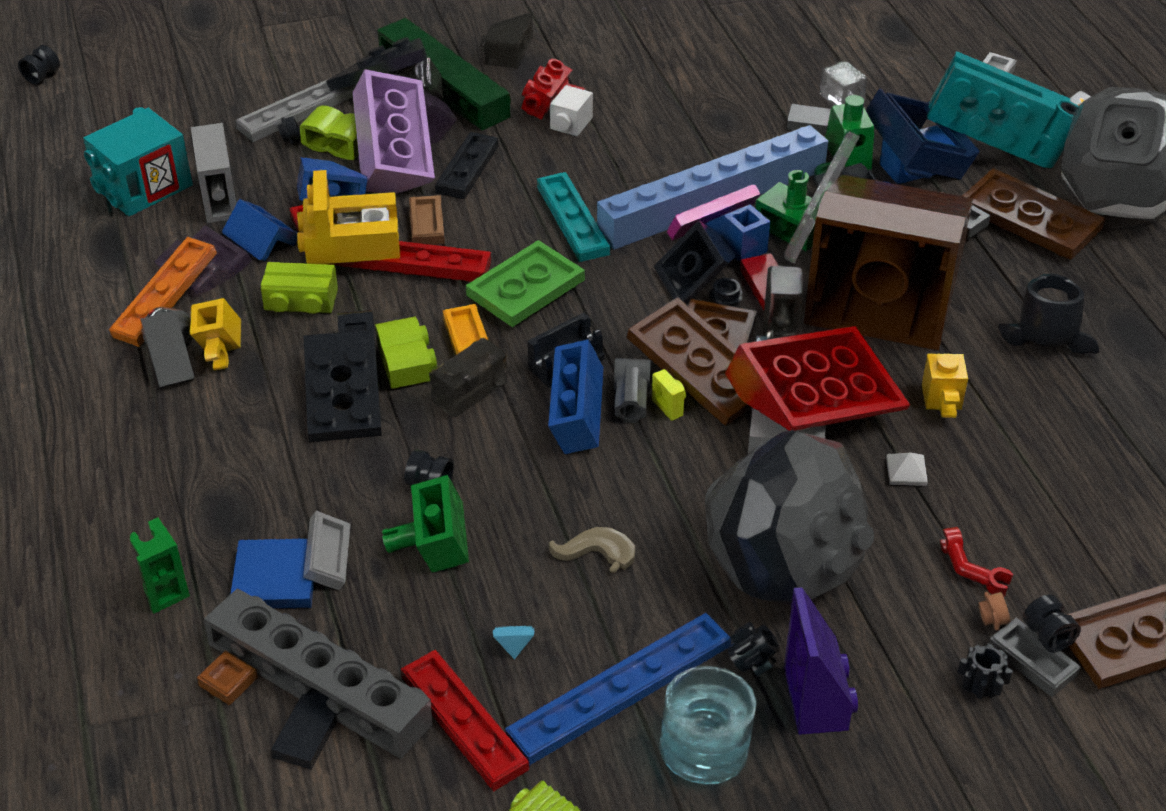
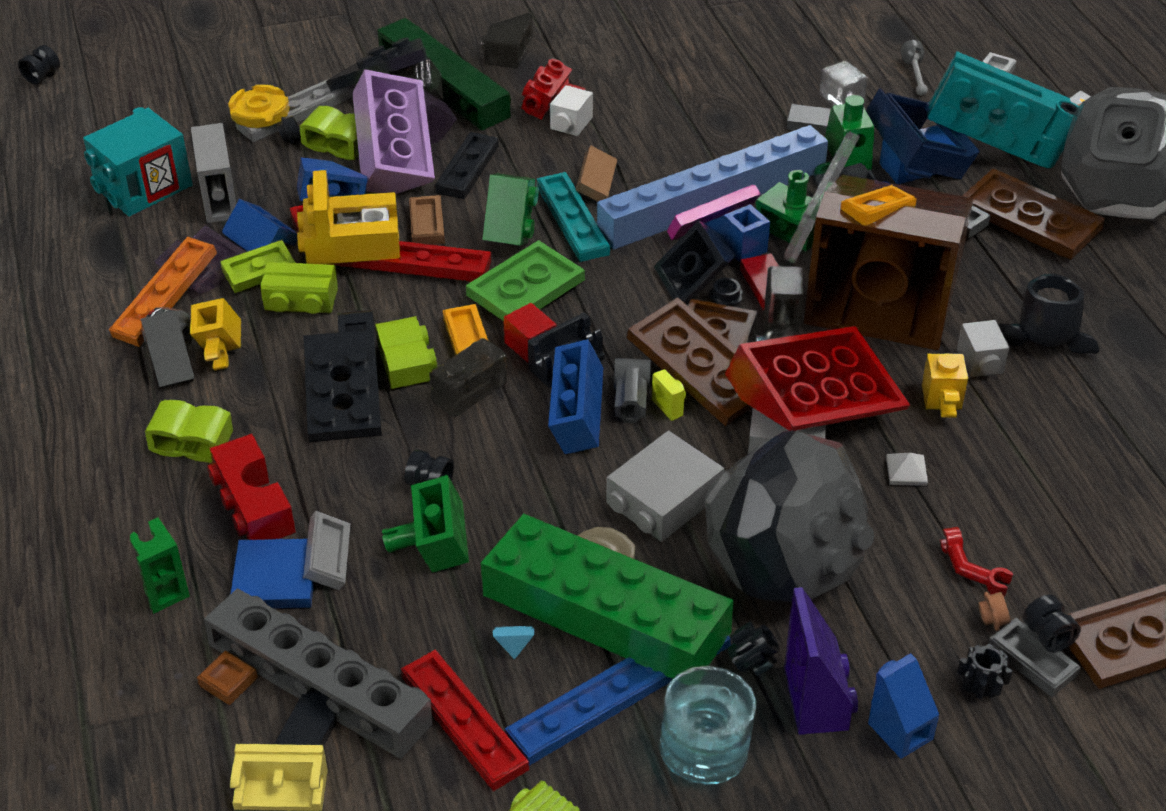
none -> lime brick [145,400,233,463]
none -> red arch [207,434,296,540]
none -> lime plate [220,240,296,293]
none -> yellow tile [228,85,290,128]
none -> light yellow hinge [230,744,328,811]
none -> green brick [481,513,733,688]
none -> green brick [482,173,539,245]
none -> red brick [504,303,557,363]
none -> medium nougat tile [576,145,617,201]
none -> light grey brick [606,430,725,542]
none -> light orange tile [840,185,917,226]
none -> blue slope [868,653,939,759]
none -> hinge [900,40,928,96]
none -> light grey brick [957,320,1009,377]

